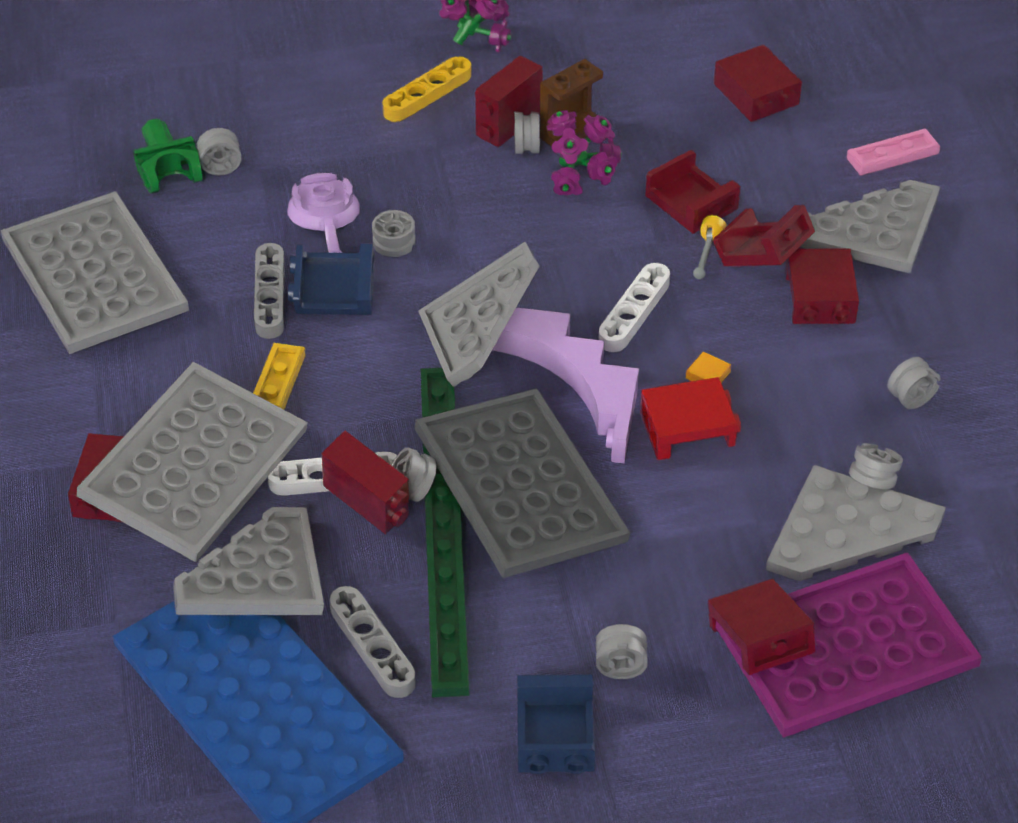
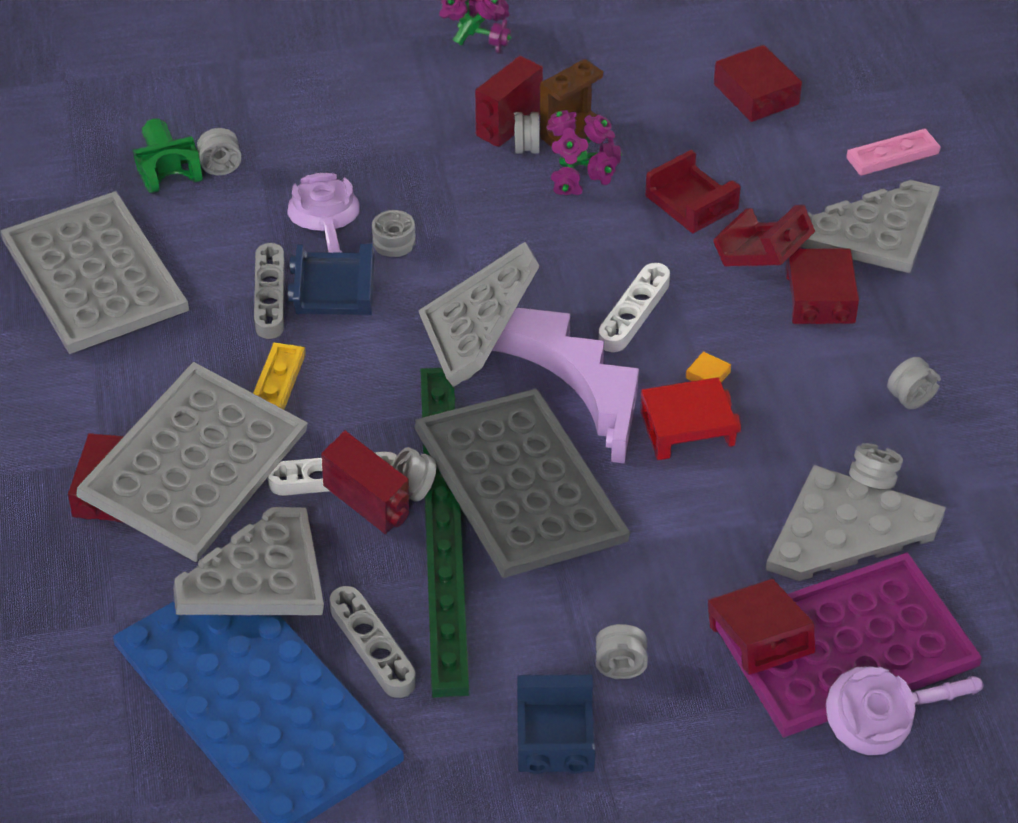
yellow beam [382,56,472,122] -> none
hinge [693,215,727,279] -> none
none -> lavender piece [826,667,983,755]

